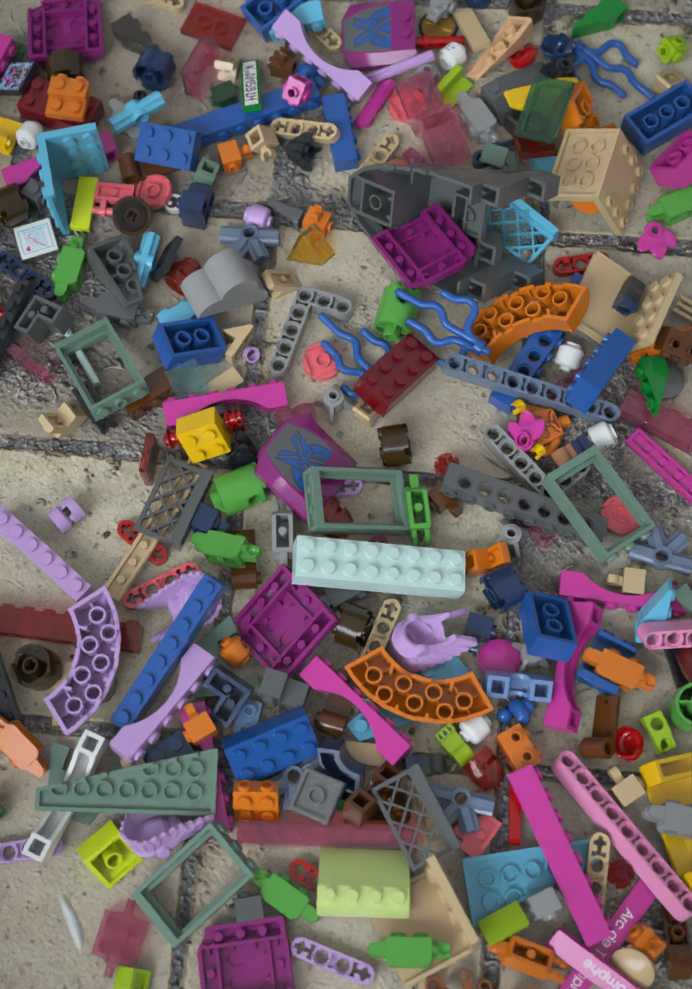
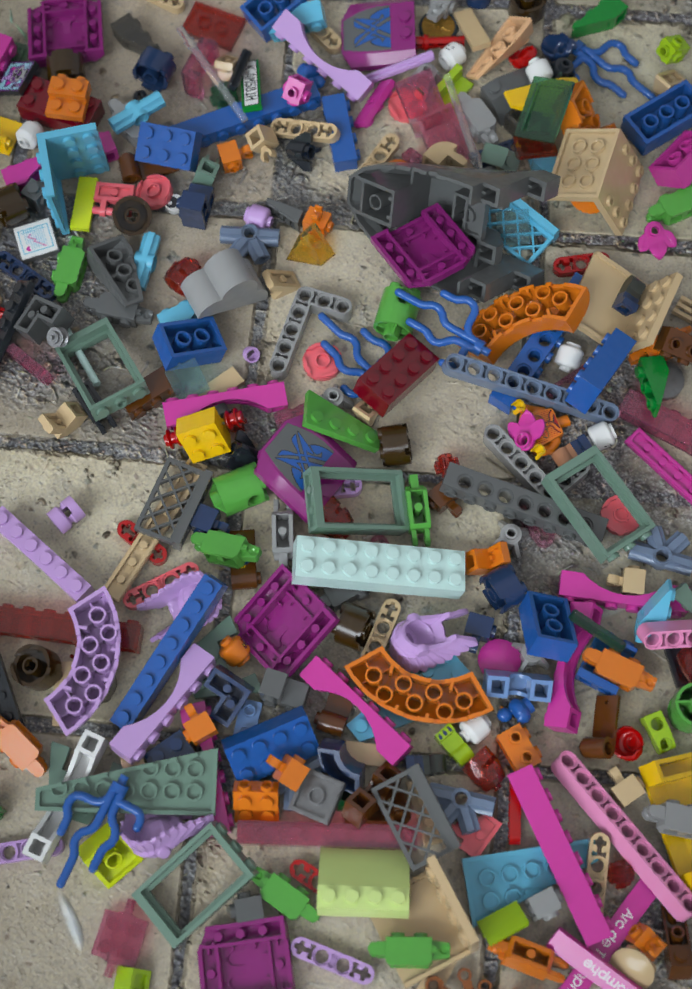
tile [139,433,160,486] -> none
black tile [151,235,183,283] -> none
tan slope [223,324,255,365] -> none
reddish brown brick [268,46,298,80] -> none
none -> flat silver wheel [47,327,69,348]
none -> blue plant [56,774,145,889]
none -> clear bar [176,25,248,123]
none -> black axle [227,48,252,92]
none -> orange brick [265,754,310,792]
none -> bright green wing [302,390,380,453]
none -> tan brick [422,141,468,168]
none -> clear bar [443,73,483,169]
none -> white head [525,57,554,84]
none -> clear green axle [569,609,626,653]

